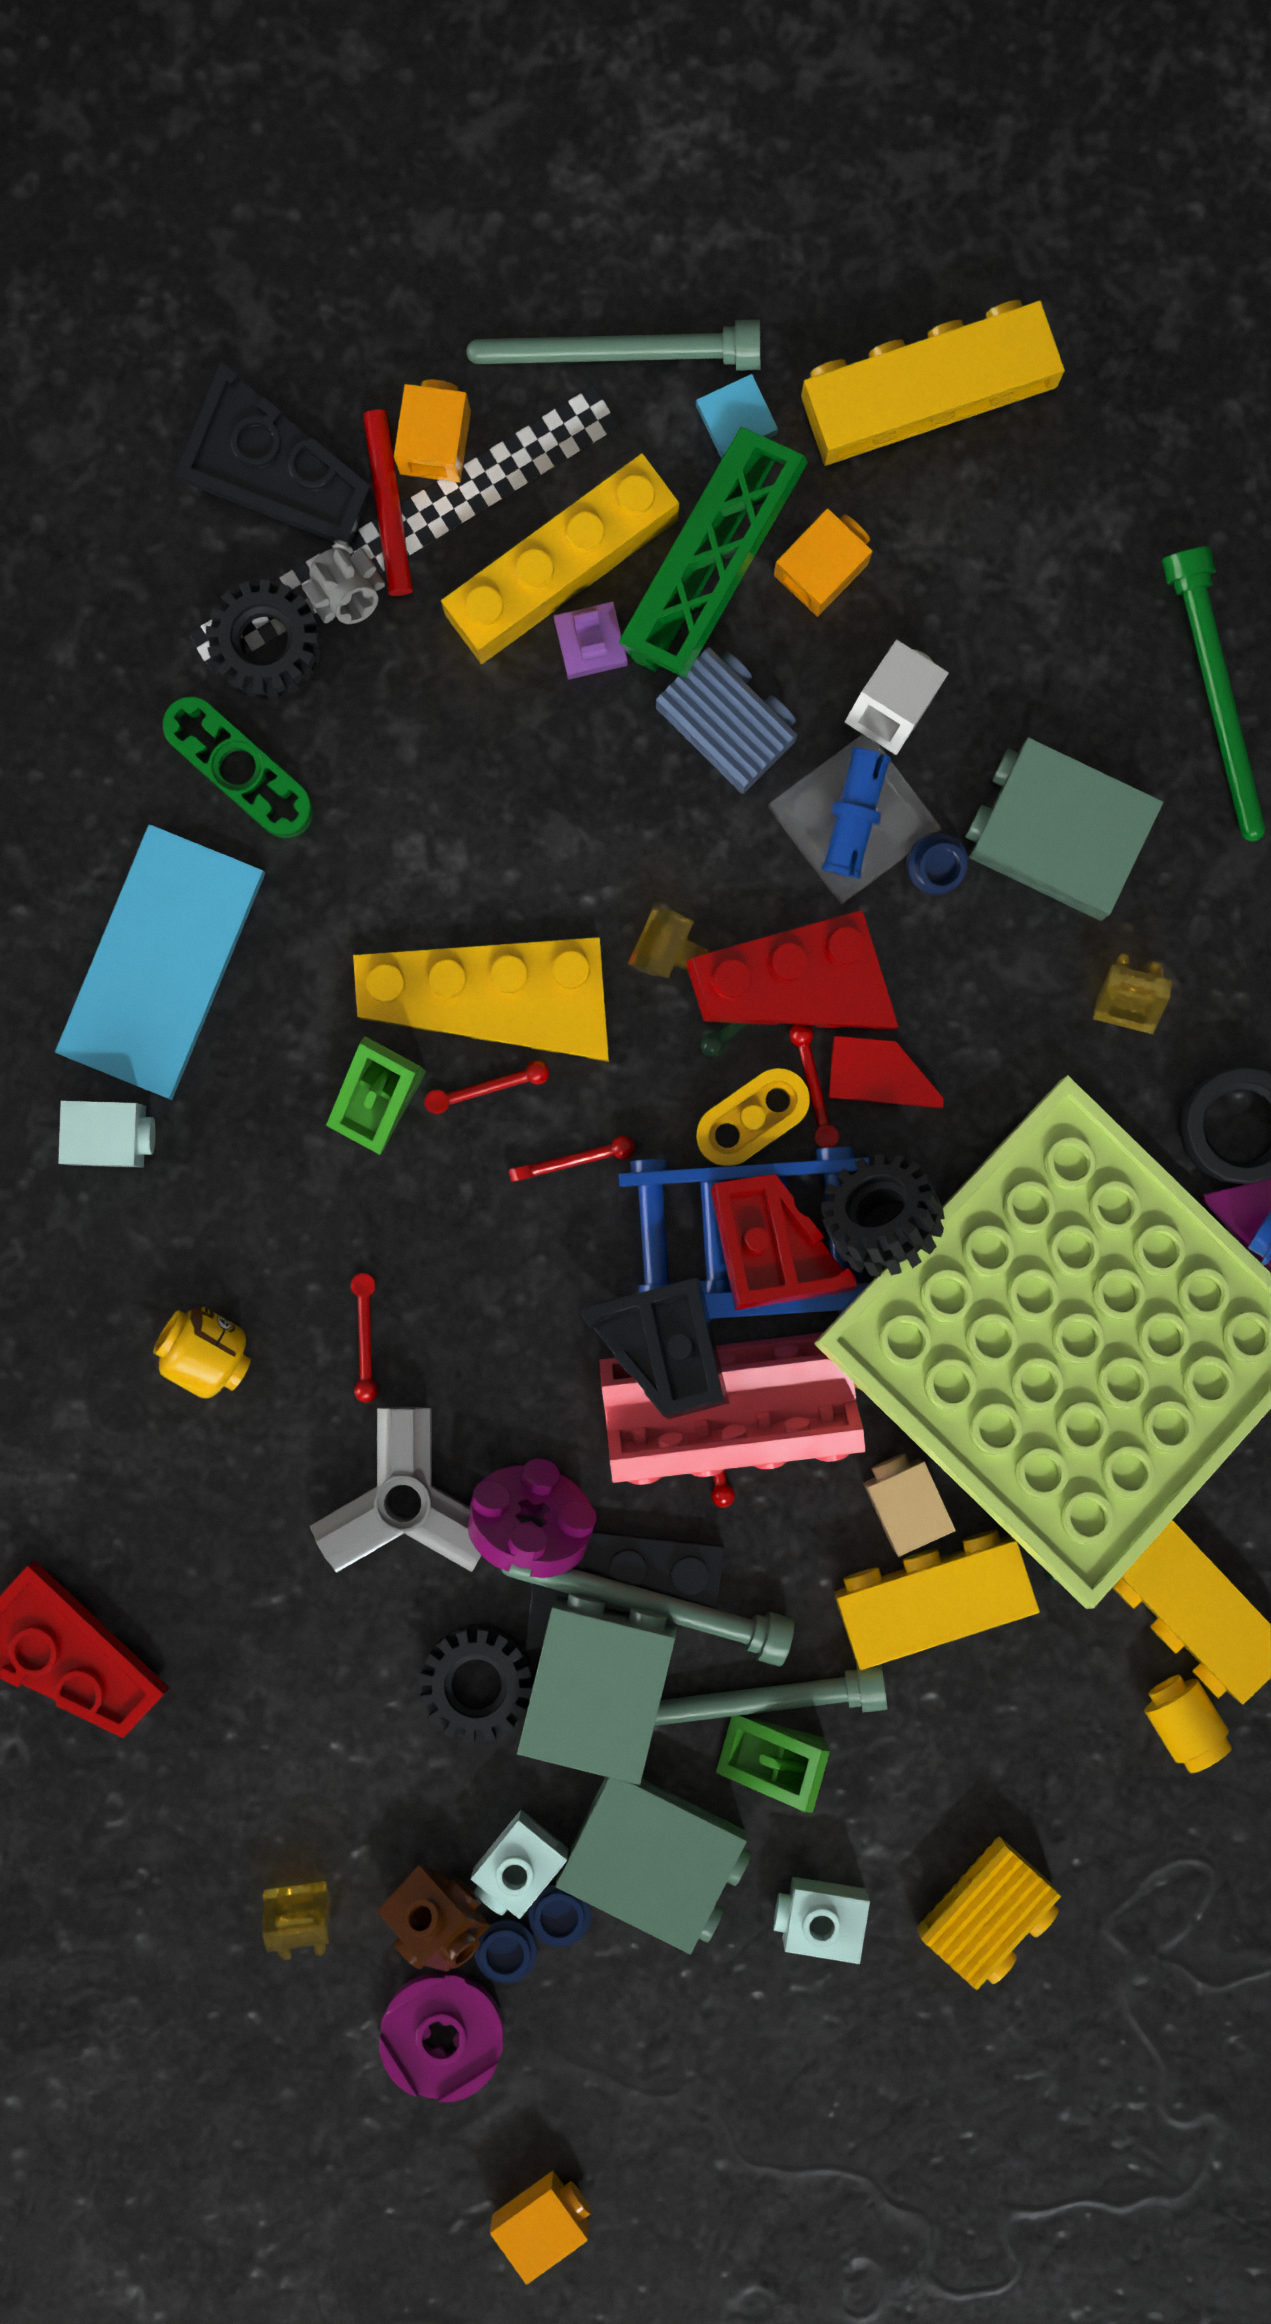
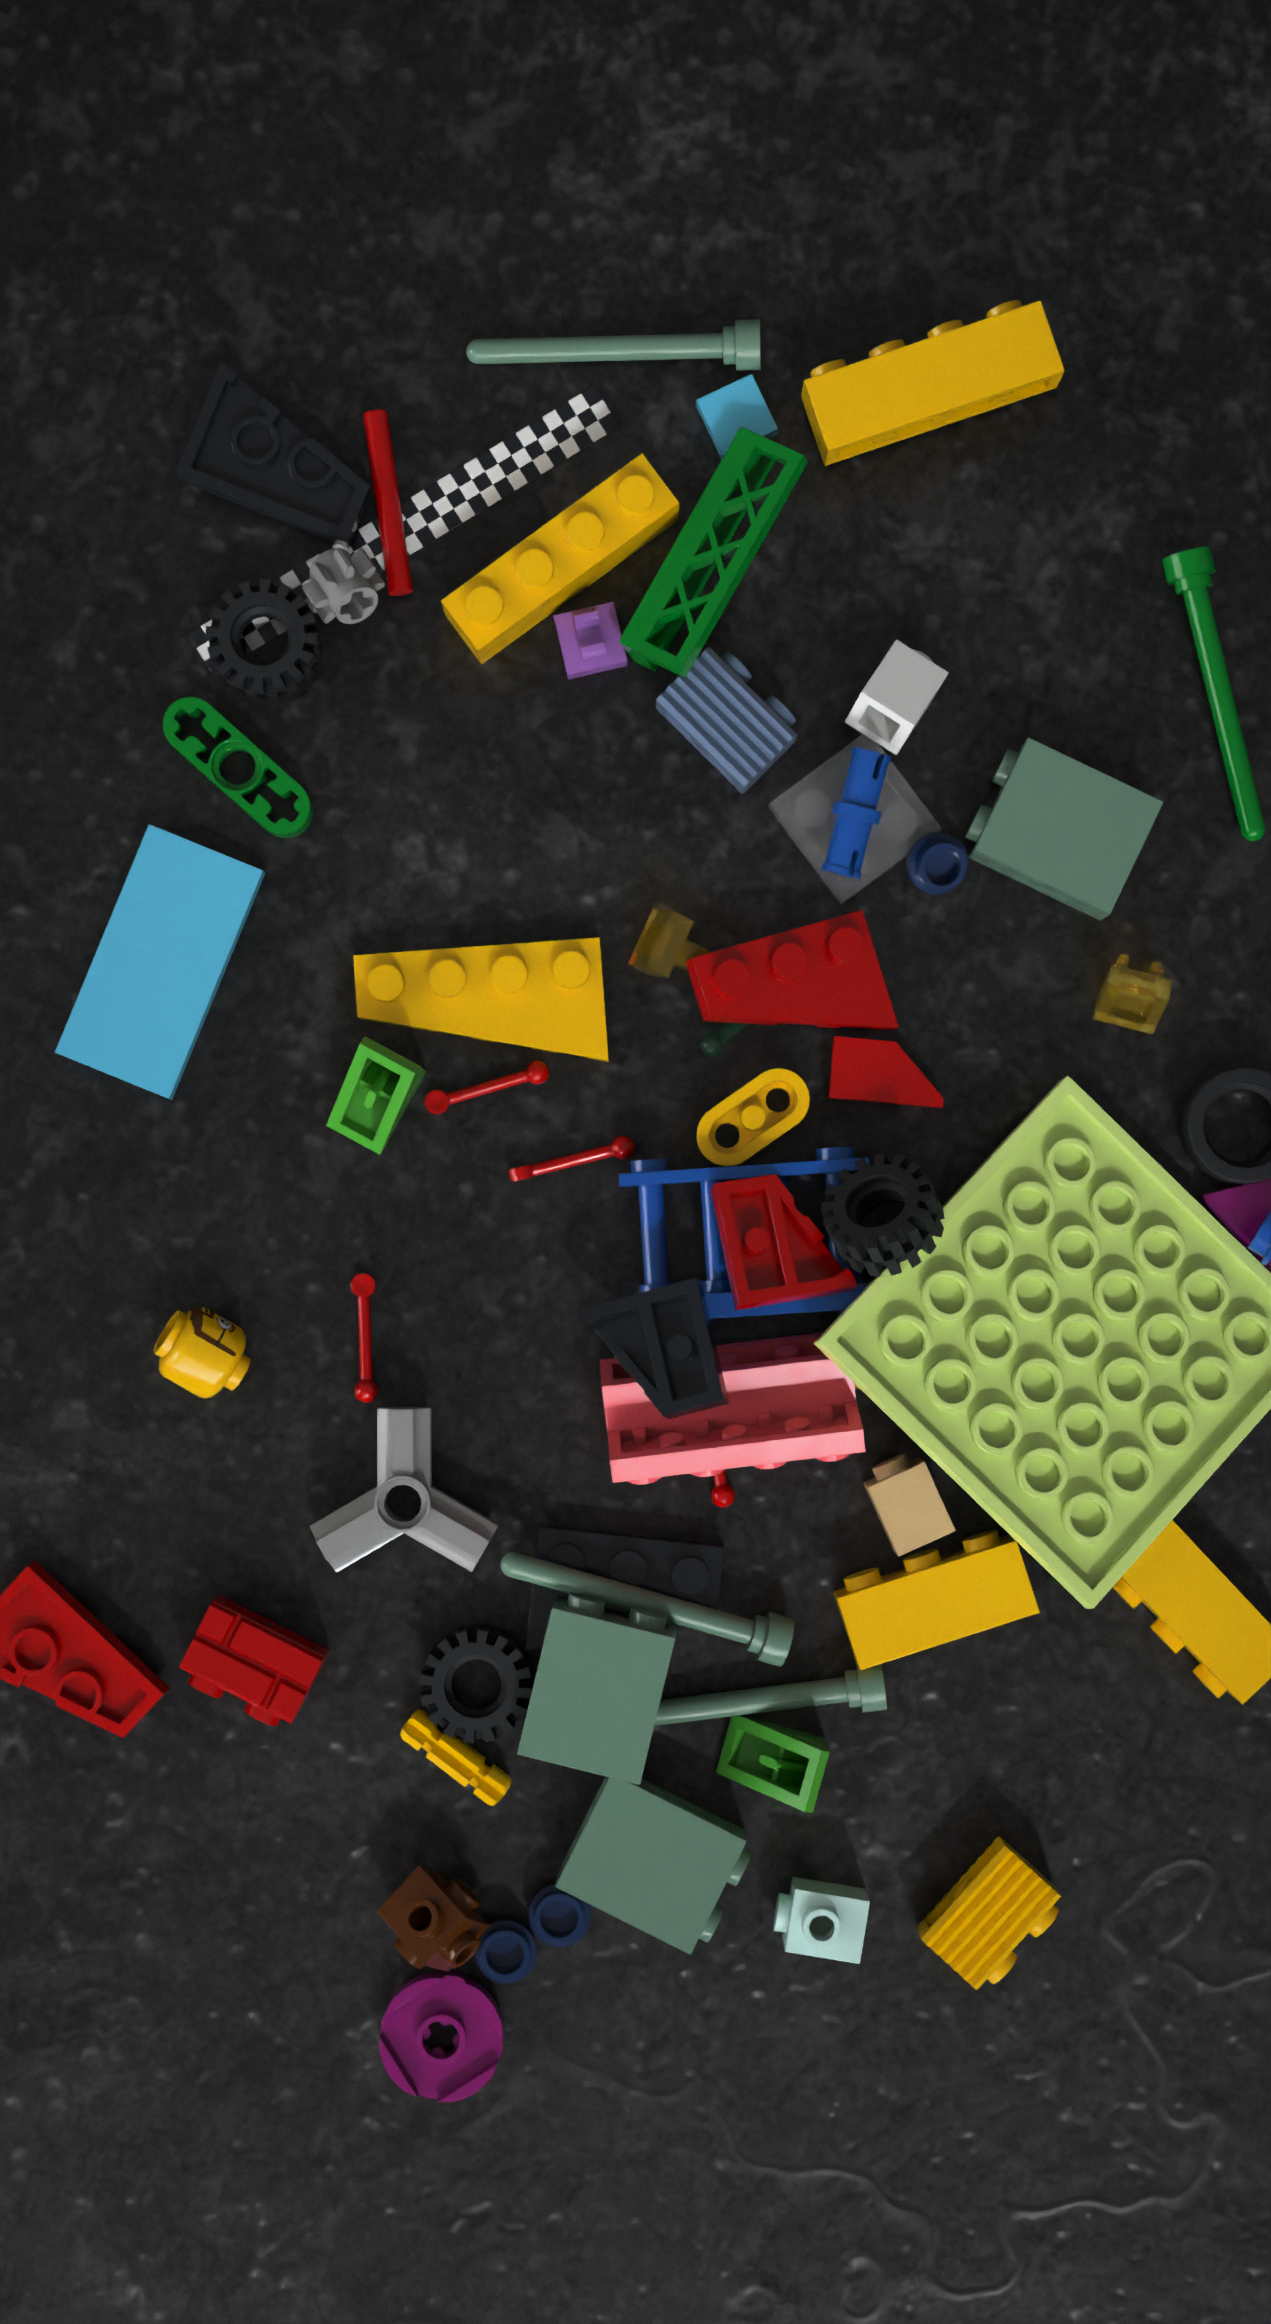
light aqua brick [58,1101,155,1168] -> none
clear yellow tile [262,1881,330,1960] -> none
light orange brick [394,379,471,483] -> none
magenta plate [468,1459,596,1578] -> none
light aqua brick [471,1810,569,1919] -> none
light orange brick [490,2171,592,2285] -> none
light orange brick [774,508,873,617] -> none
red hinge [789,1024,839,1148] -> none
yellow brick [1144,1675,1232,1773] -> none
none -> red brick [179,1595,330,1726]
none -> yellow axle [400,1709,512,1806]

